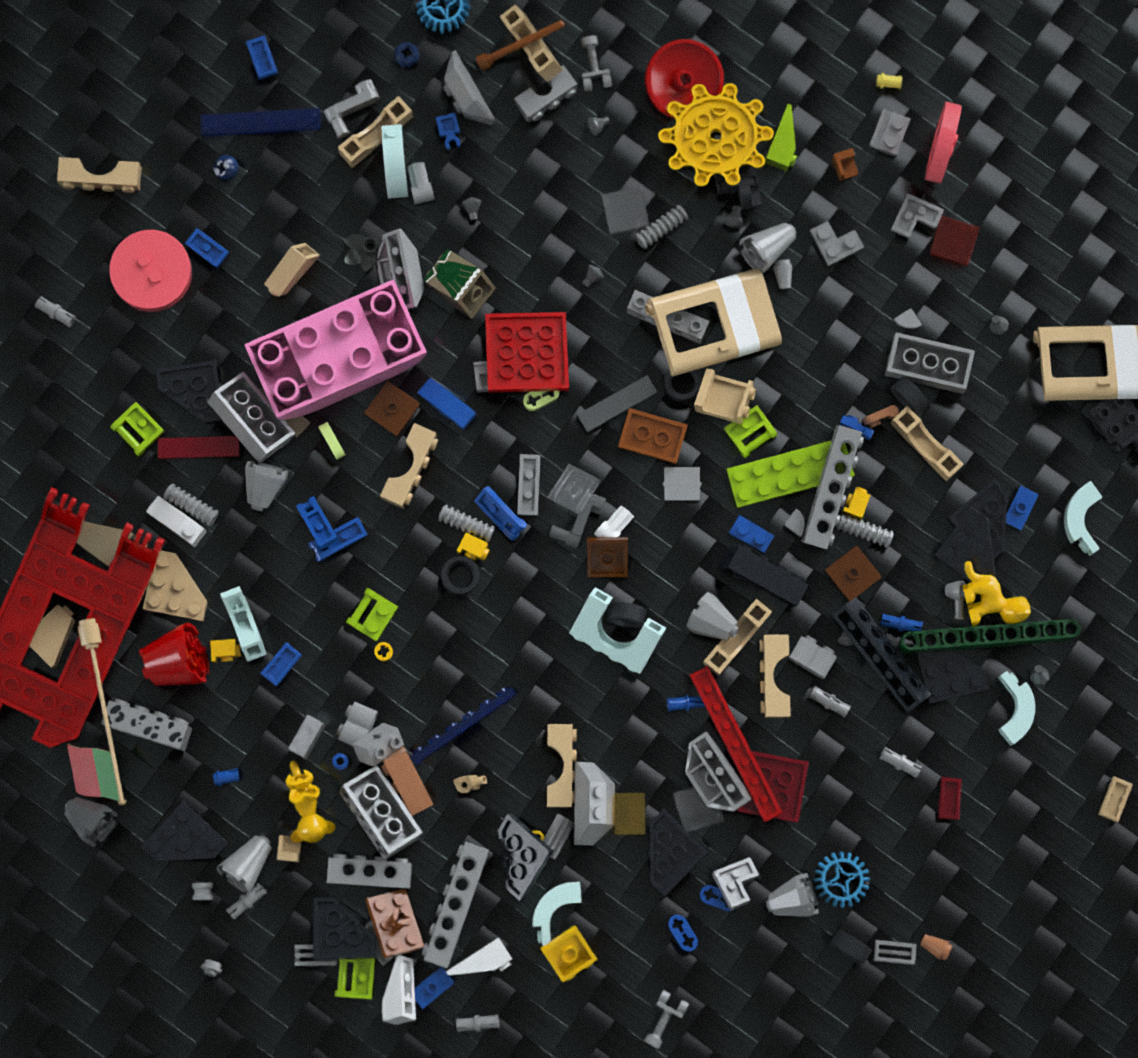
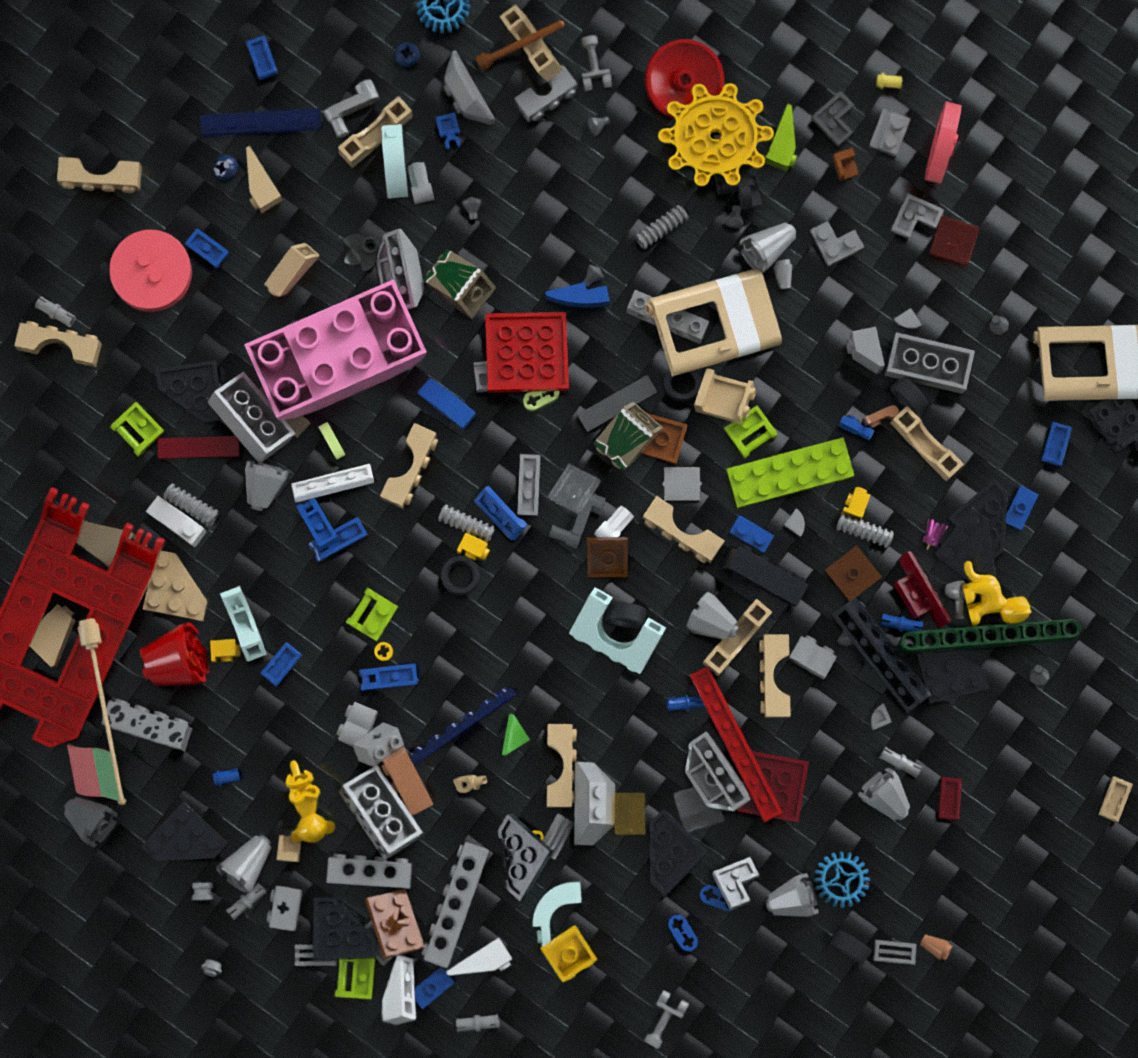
flat silver piece [288,715,325,760] -> none
blue pin [332,753,349,770] -> none
reddish brown plate [364,381,421,437] -> none
clear tile [602,187,649,235] -> none
light grey brick [801,425,864,549] -> none
light grey pin [809,686,851,717] -> none
light aqua arch [998,671,1035,746] -> none
light aqua arch [1064,481,1102,556] -> none
none -> tan arch [14,321,102,367]
none -> tan slope [246,146,282,213]
none -> light grey brick [267,886,303,931]
none -> white tile [291,464,374,502]
none -> blue plate [359,664,418,691]
none -> bright green slope [502,714,530,756]
none -> blue slope [546,282,610,308]
none -> slope [593,402,663,470]
none -> tan arch [643,496,724,563]
none -> dark grey plate [811,91,854,147]
none -> light grey slope [846,327,885,374]
none -> light grey cone [858,768,910,820]
none -> light grey tile [871,703,892,731]
none -> dark red bracket [894,551,951,628]
none -> flat silver piece [922,518,948,550]
none -> blue plate [1041,422,1072,467]

